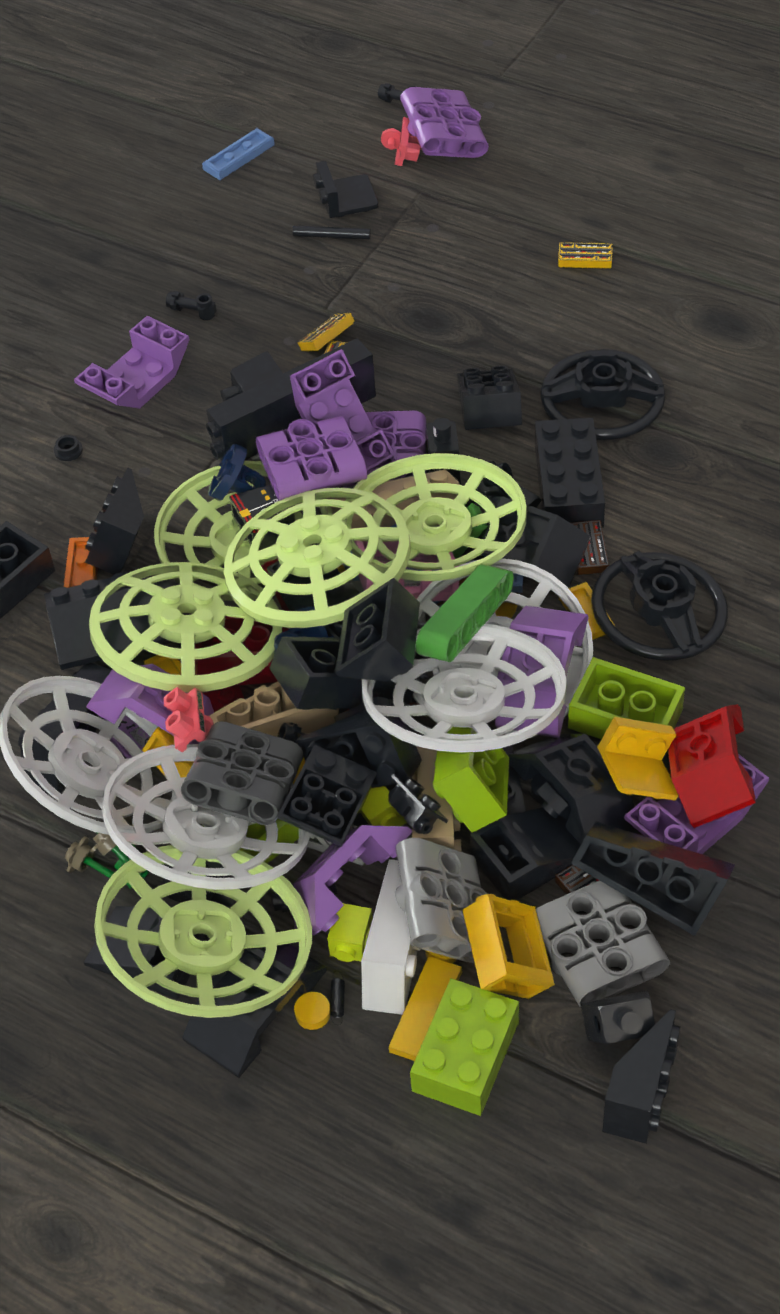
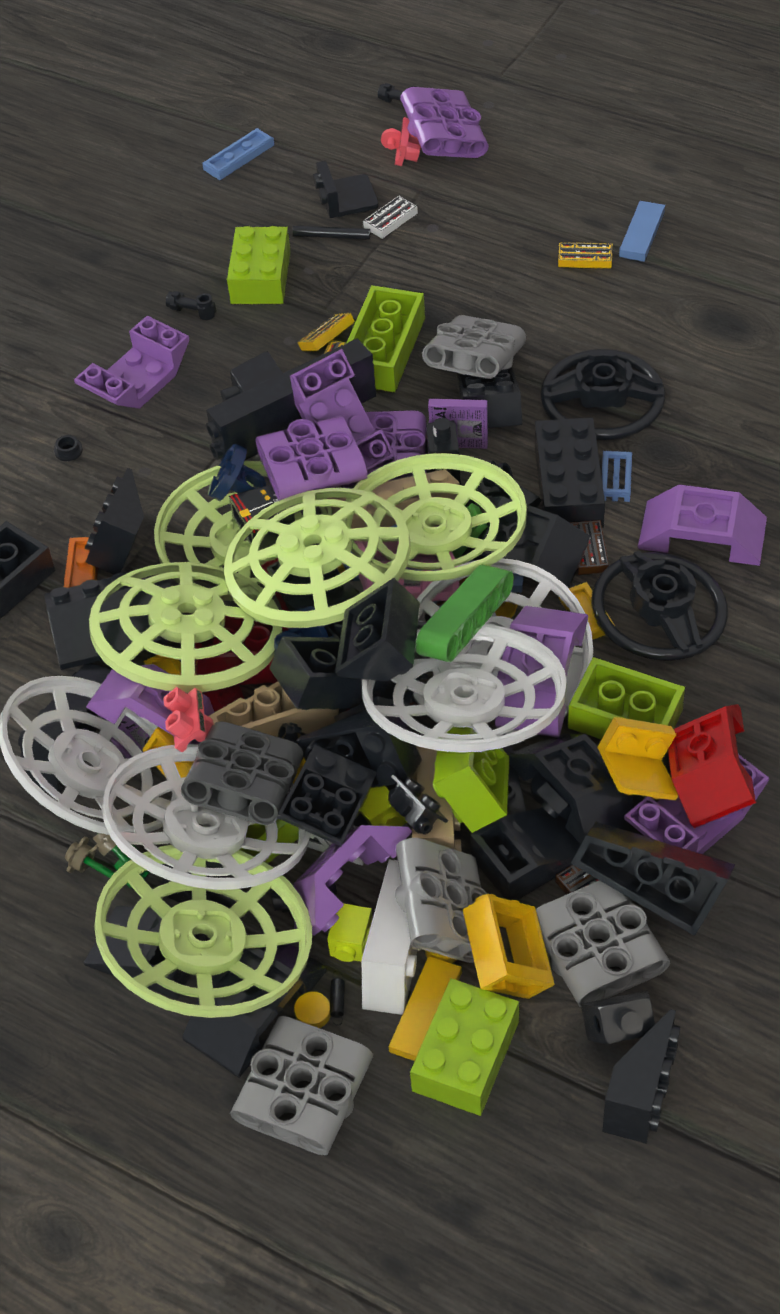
none -> lime brick [227,226,291,304]
none -> light grey connector [230,1016,374,1155]
none -> lime brick [347,285,425,392]
none -> tile [363,196,418,239]
none -> light grey connector [422,315,526,379]
none -> medium lavender tile [428,399,488,449]
none -> medium blue tile [602,451,632,502]
none -> medium blue tile [619,201,665,262]
none -> medium lavender slope [638,485,767,566]

